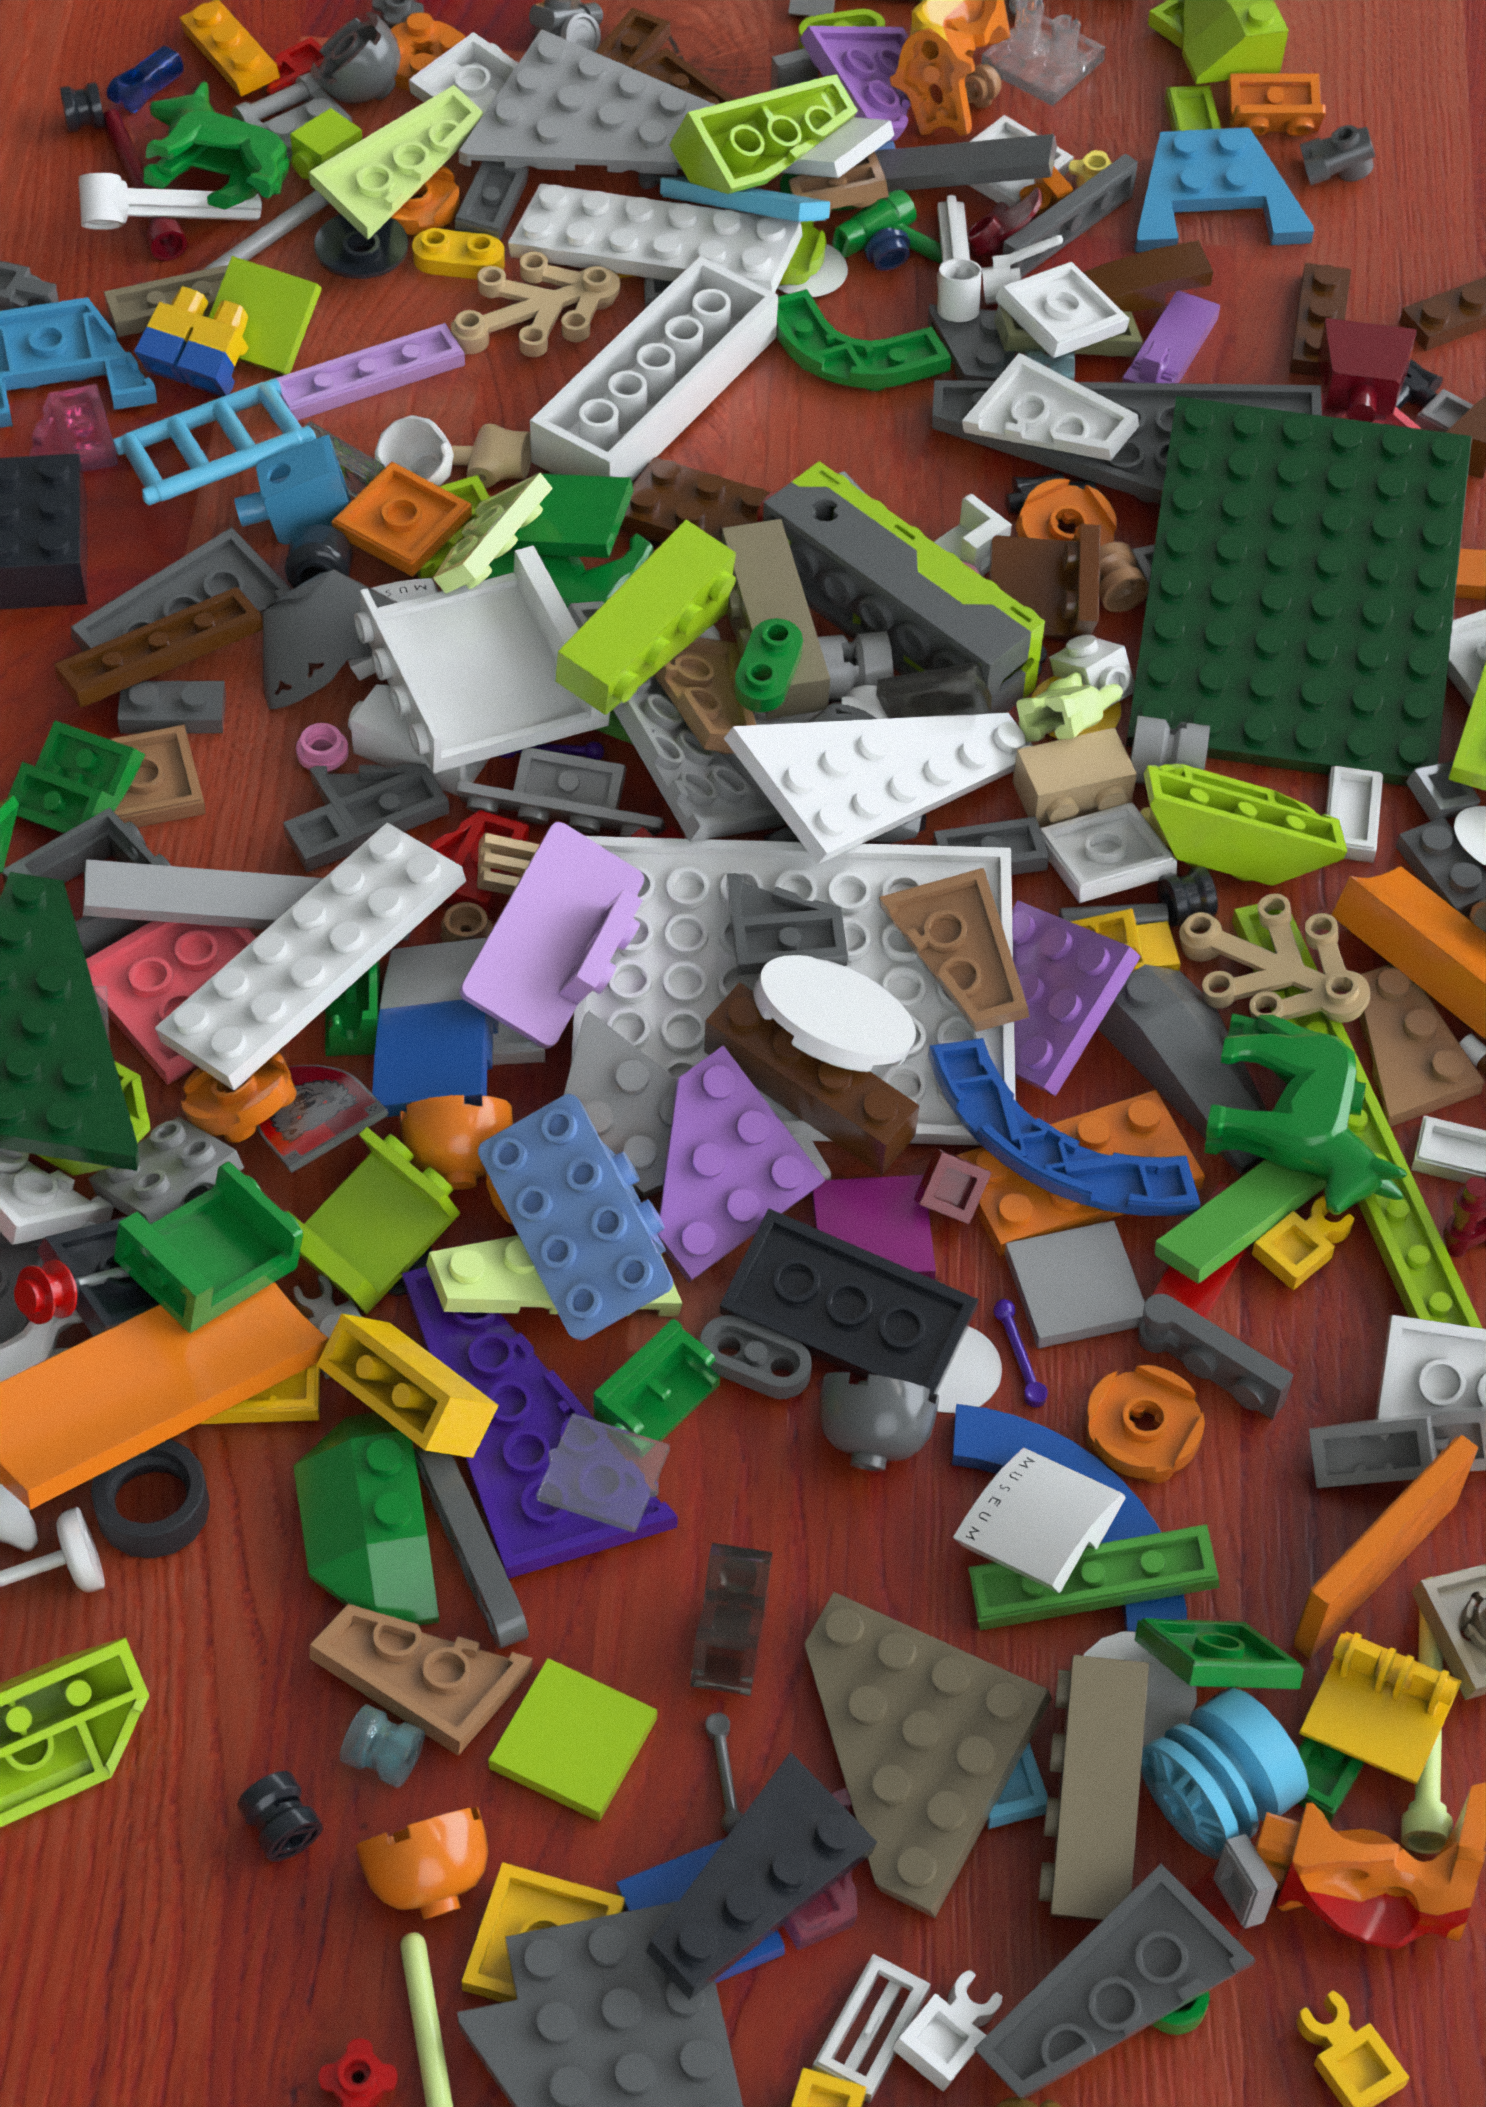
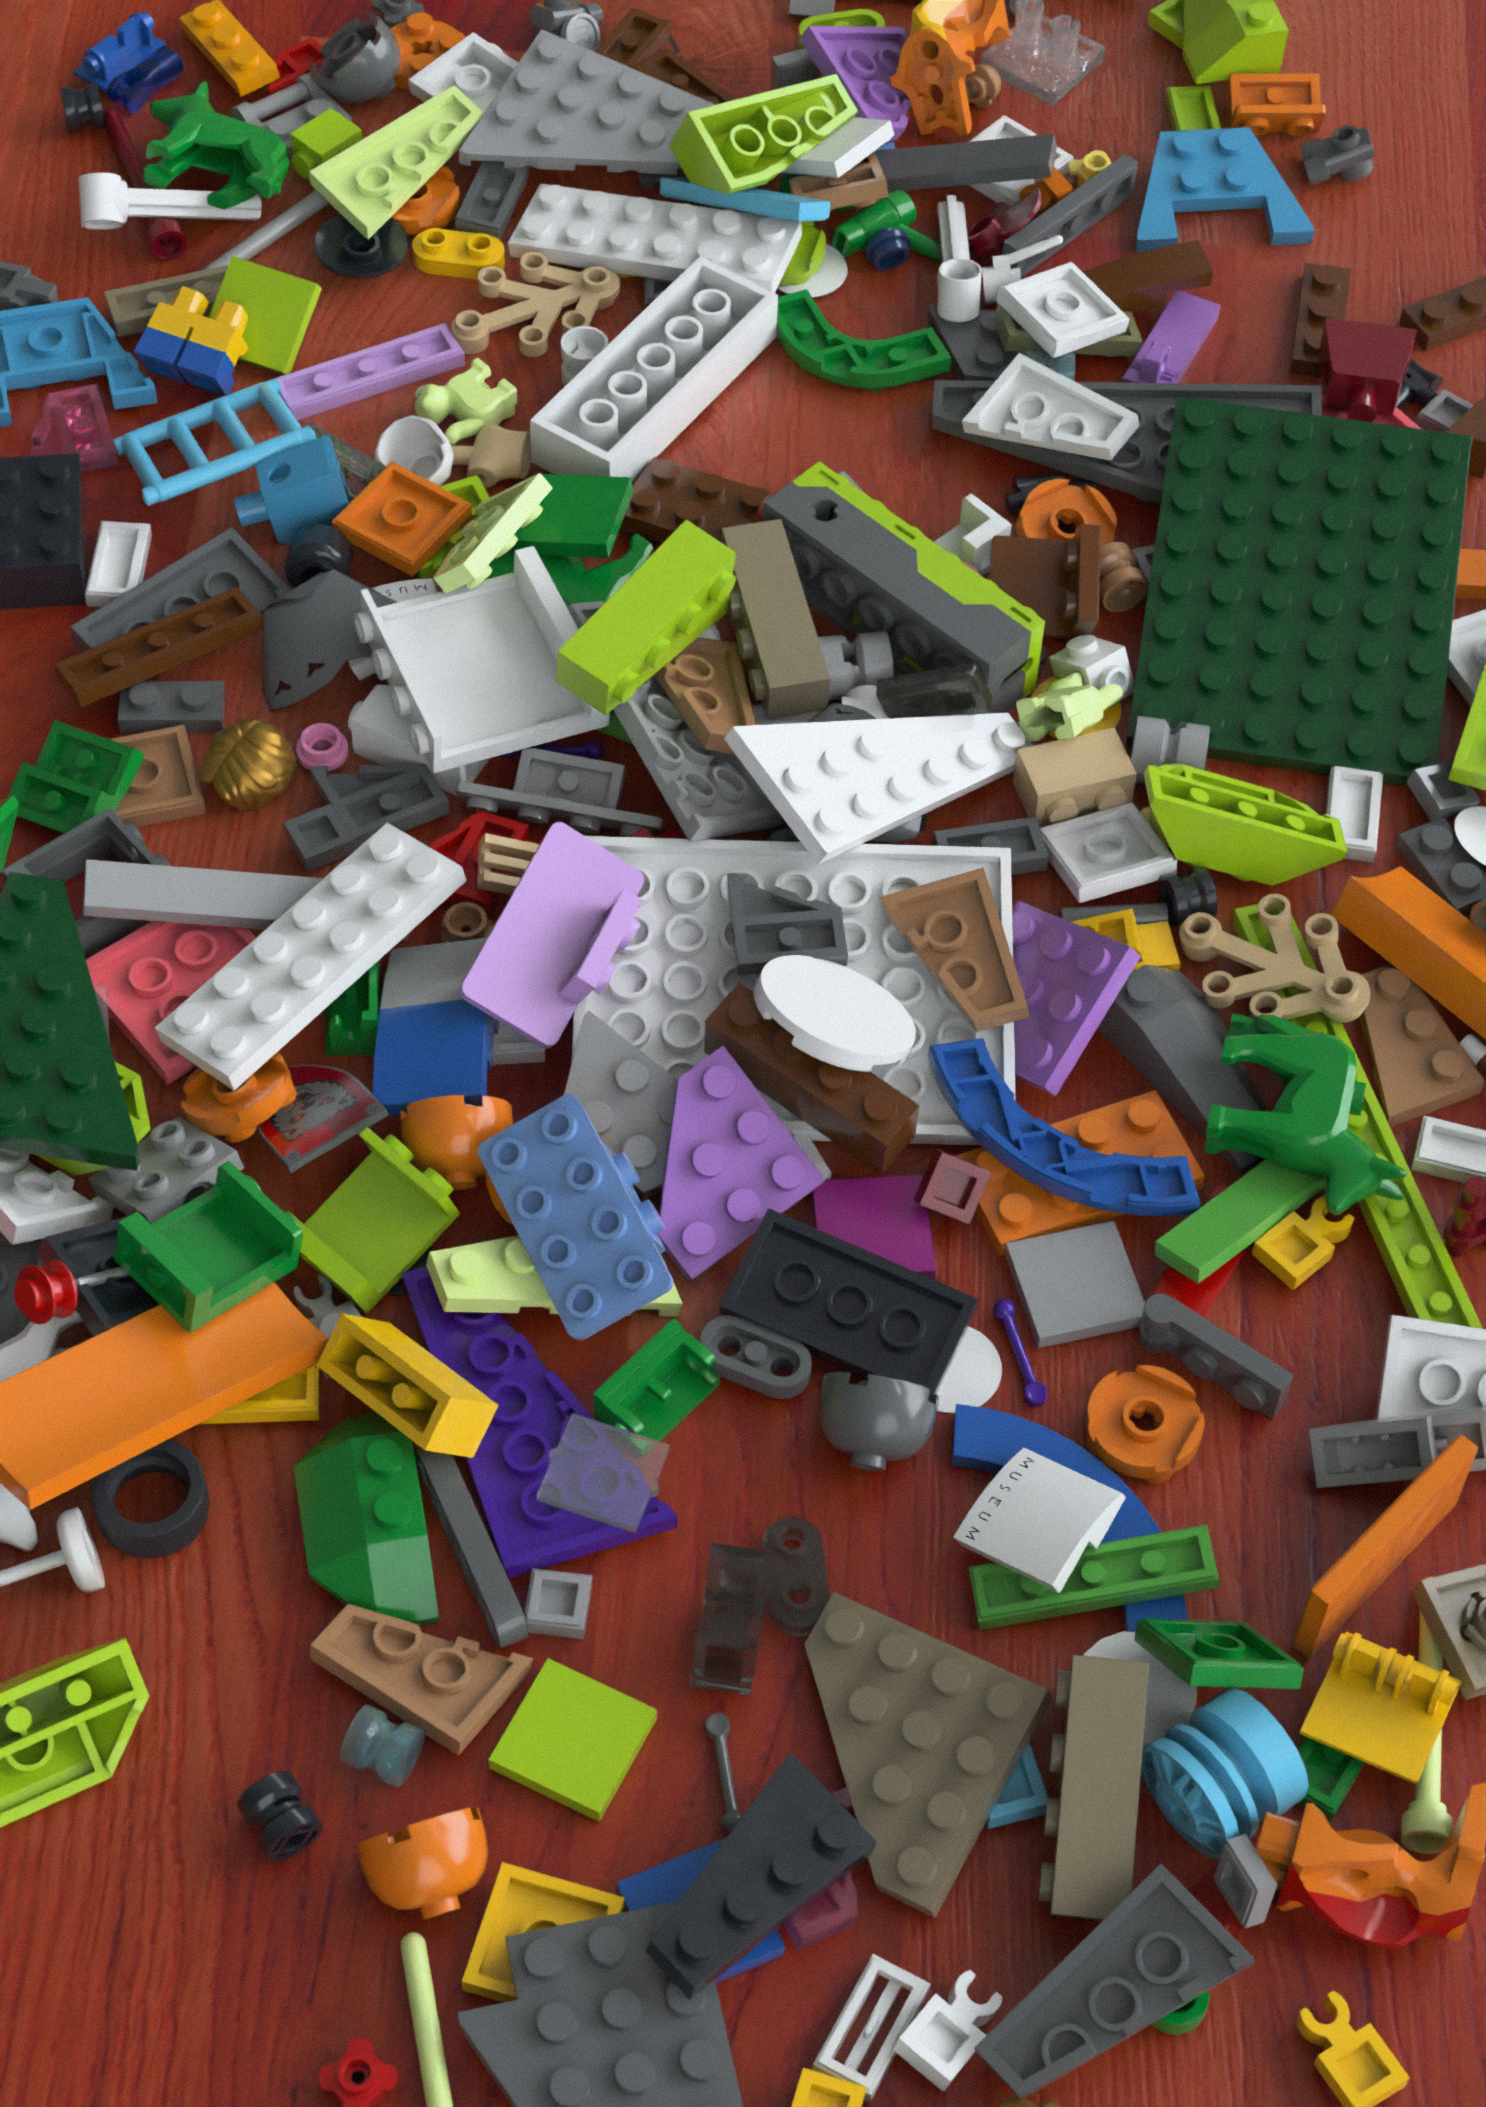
green plate [734,618,803,712] -> none
none -> blue hinge [74,12,167,93]
none -> white tile [85,521,152,607]
none -> pearl gold hair [199,718,297,812]
none -> yellowish green animal [415,358,517,445]
none -> light grey tile [524,1568,592,1639]
none -> white wheel [561,326,608,386]
none -> clear smoke plate [762,1517,830,1636]

